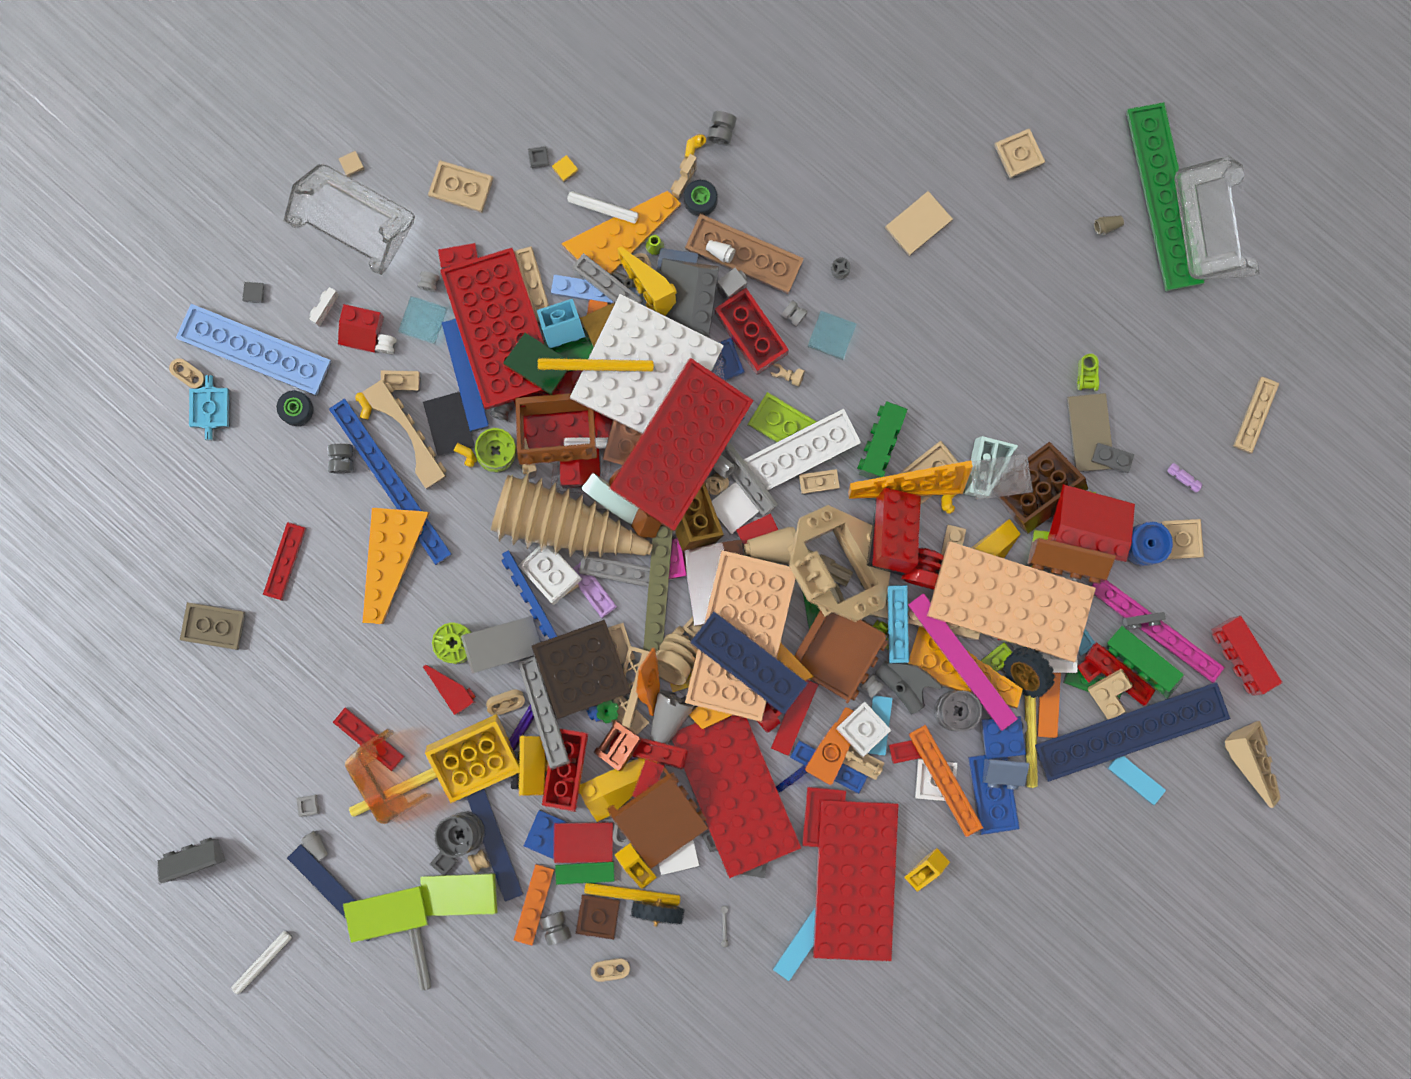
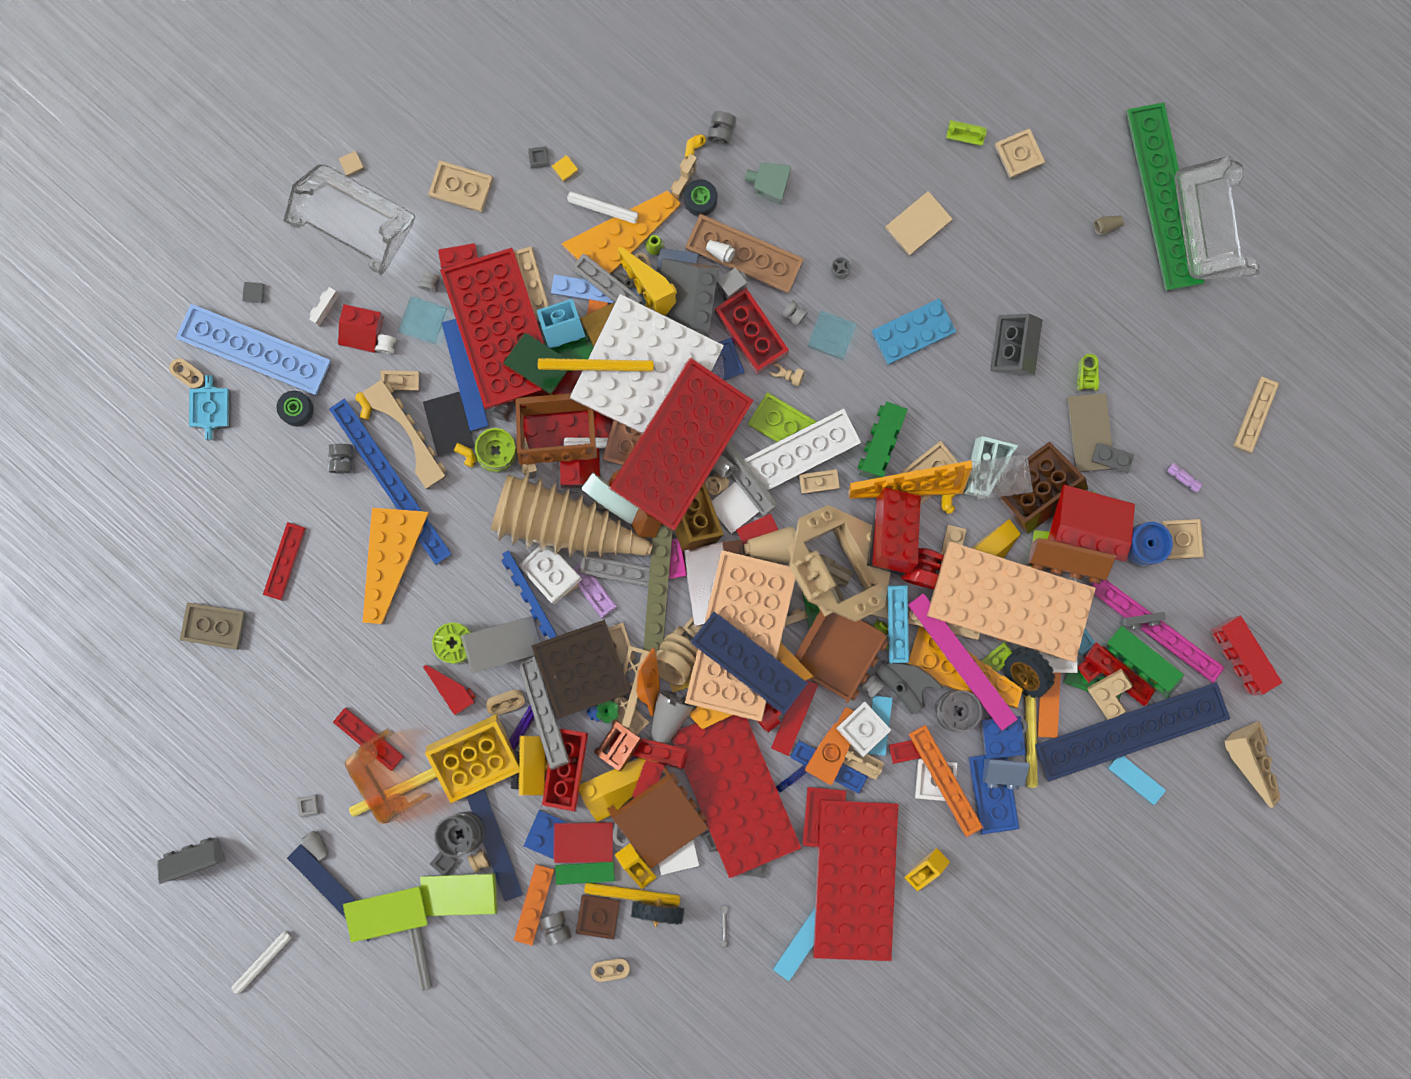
none -> sand green torso [745,163,791,205]
none -> tan plate [784,608,808,627]
none -> dark azure plate [871,298,956,365]
none -> lime hinge [946,120,987,146]
none -> dark grey slope [991,313,1043,375]

